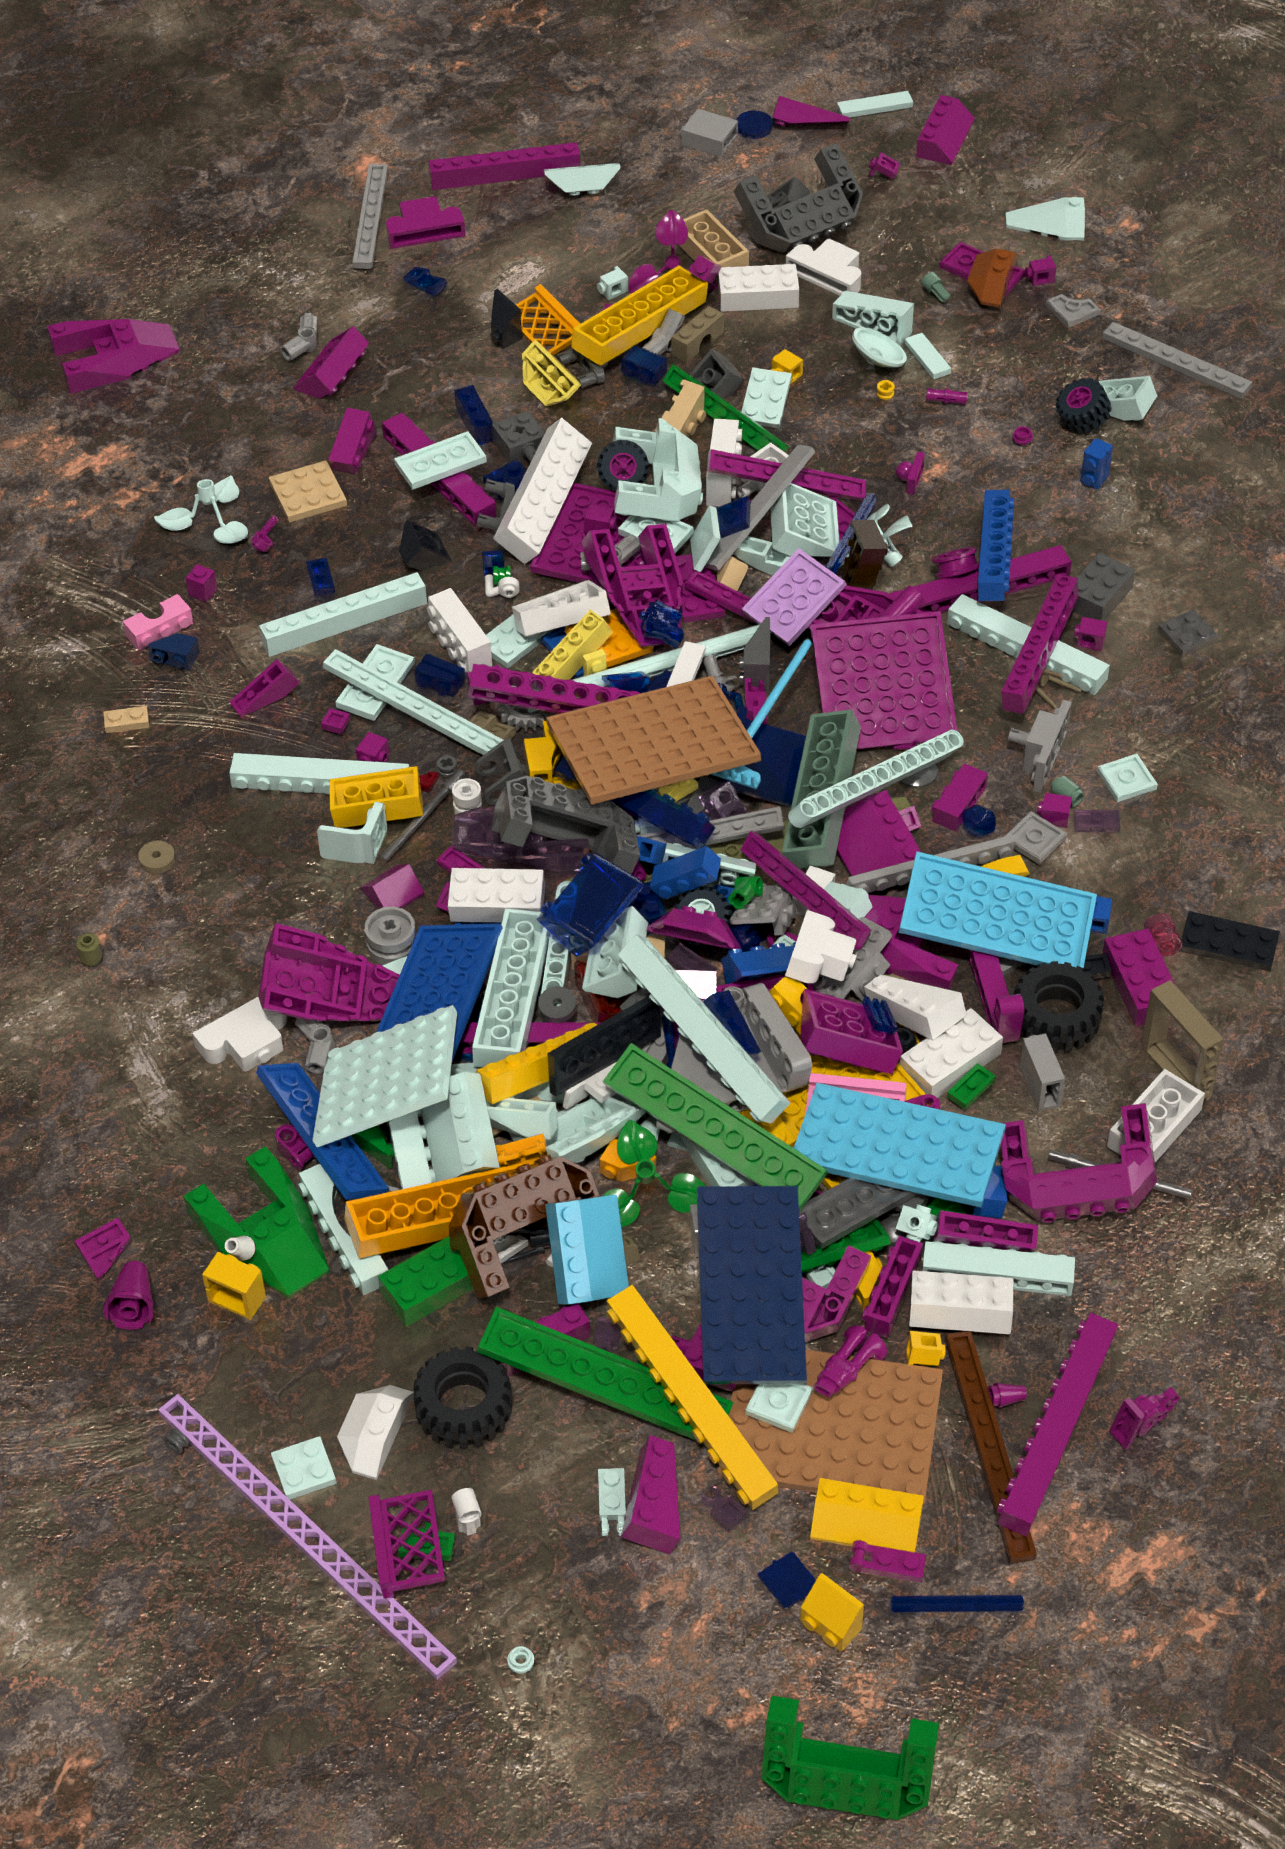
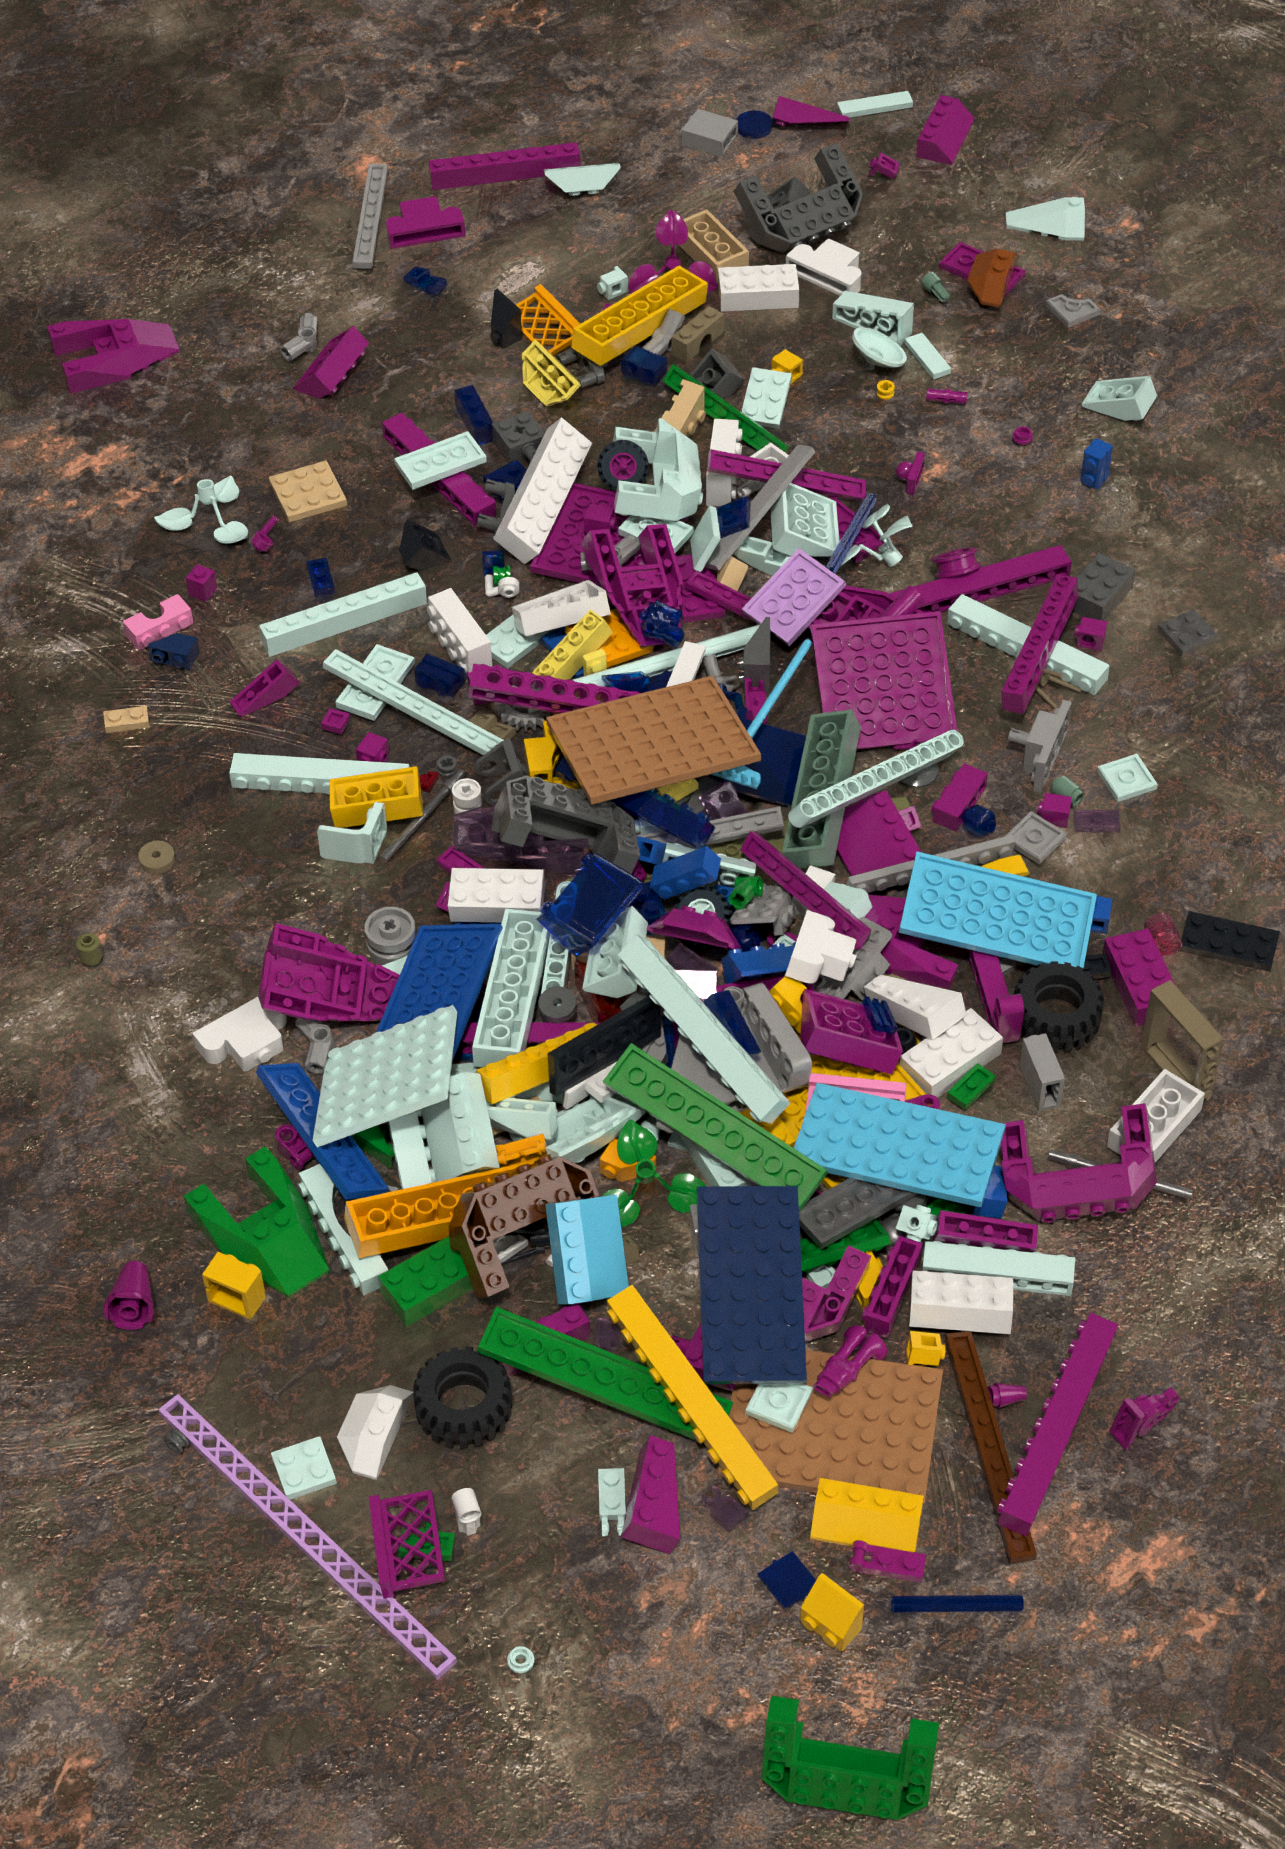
magenta wing [75,1218,131,1282] -> none
white cone [225,1236,255,1261] -> none
magenta wedge [328,407,377,475] -> none
magenta slope [361,864,424,909] -> none
magenta brick [689,255,722,284] -> none
clear purple plate [799,1209,817,1255] -> none
dark brown wedge [841,520,888,590] -> none
blue brick [978,490,1014,601] -> none
magenta brick [1025,255,1057,286] -> none
black wheel [1056,378,1112,434] -> none
light grey plate [1102,322,1252,399] -> none

